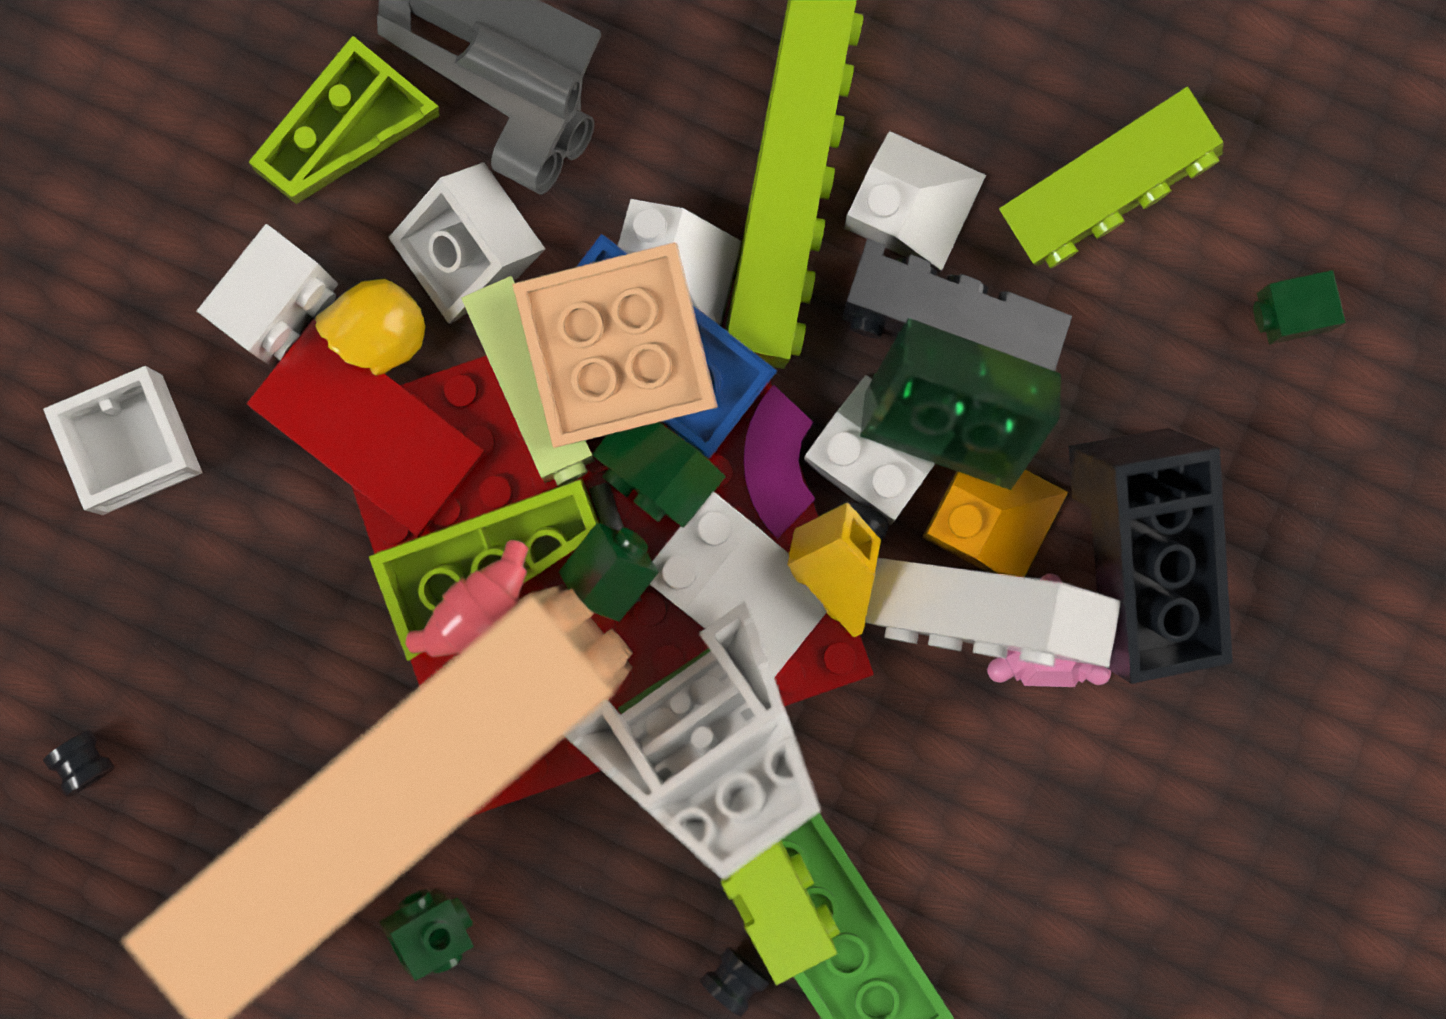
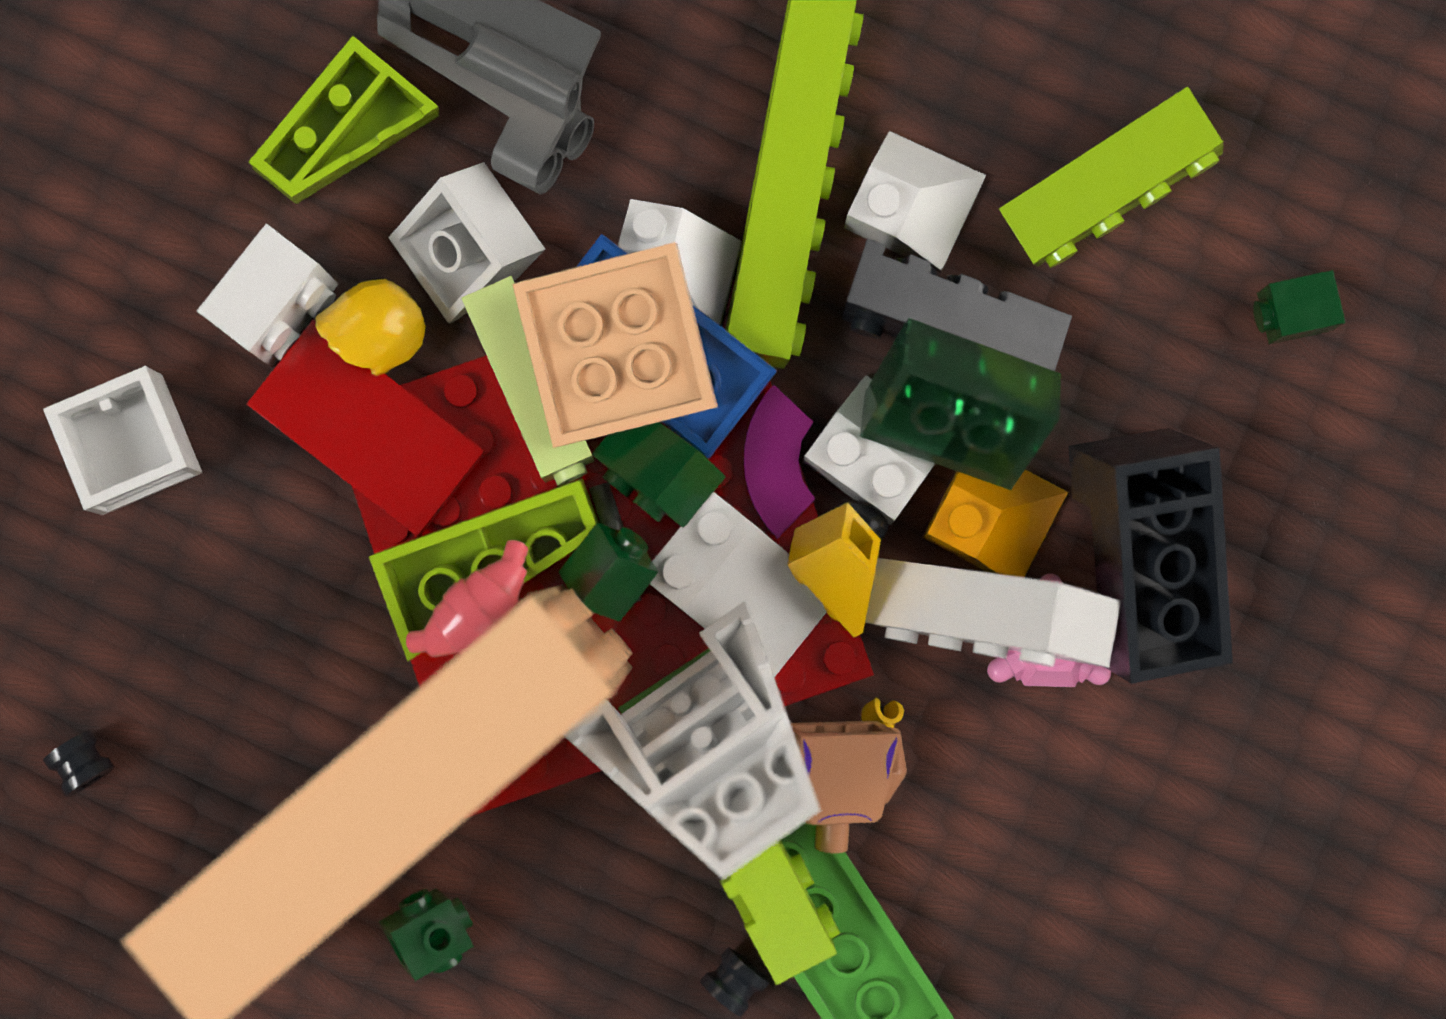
none -> nougat torso [790,697,907,853]

